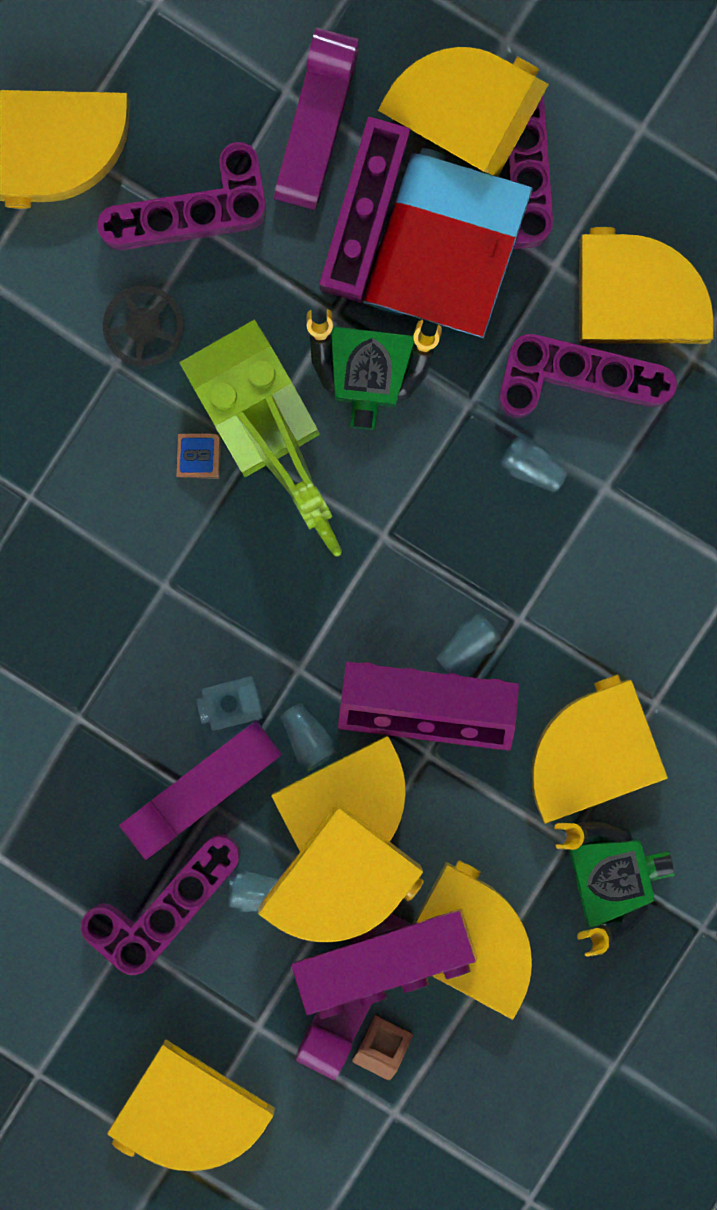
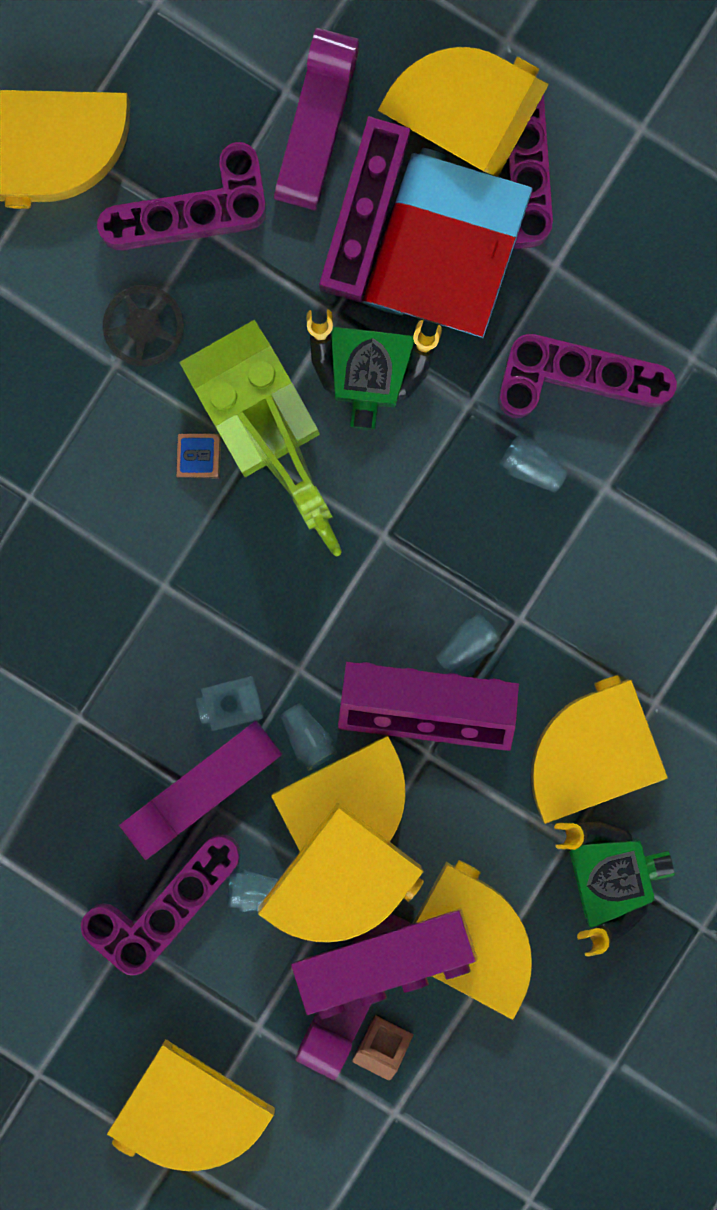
yellow brick [579,227,713,344] -> none

